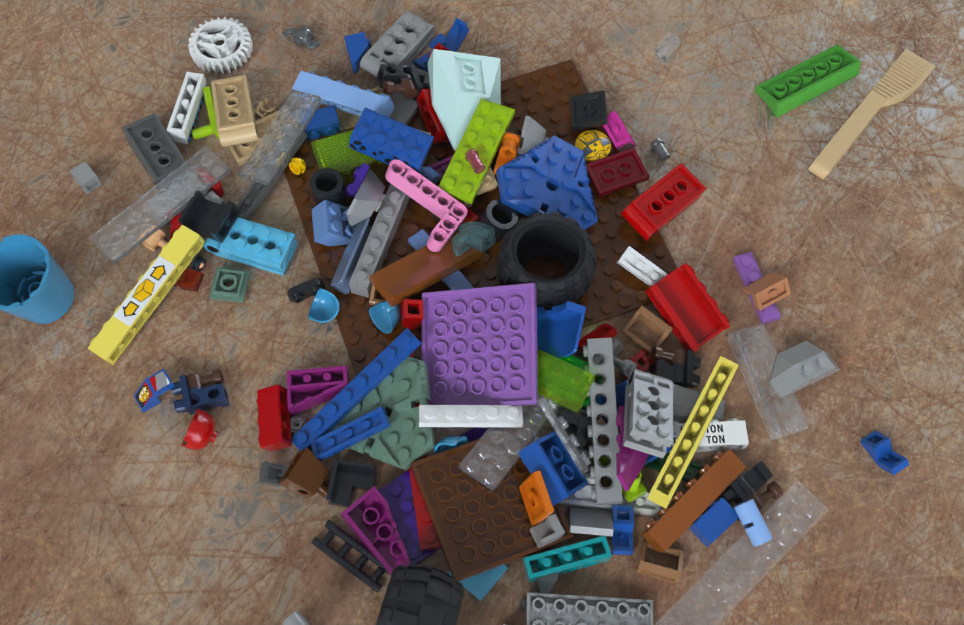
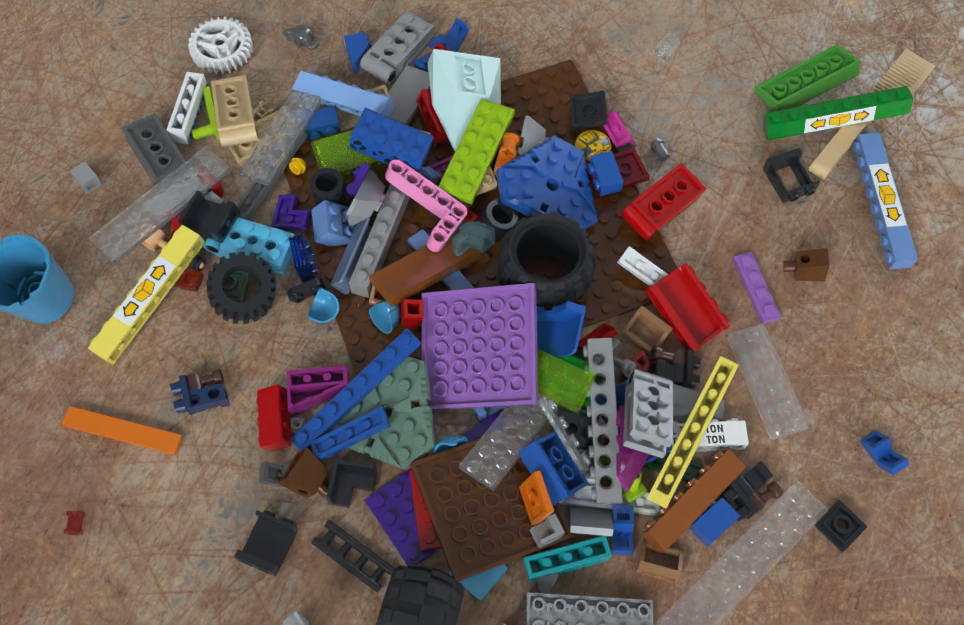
slope [134,369,175,413] -> none
red cylinder [181,409,218,450] -> none
magenta wedge [340,486,411,575] -> none
black hips [376,64,430,100] -> none
white plate [419,405,523,427] -> none
pin [465,149,486,174] -> none
light blue pin [734,499,773,547] -> none
nougat panel [743,272,791,311] -> none
light grey wedge [769,341,840,399] -> none
none -> orange tile [61,406,183,456]
none -> clear red bush [63,510,86,535]
none -> black tyre [207,252,276,324]
none -> black panel [234,510,298,577]
none -> dark purple plate [271,194,311,230]
none -> clear blue brick [289,234,318,283]
none -> blue brick [588,151,623,196]
none -> green brick [763,86,914,141]
none -> black panel [763,148,820,203]
none -> reddish brown torso [783,248,829,281]
none -> black piece [814,500,867,553]
none -> medium blue brick [852,132,918,270]

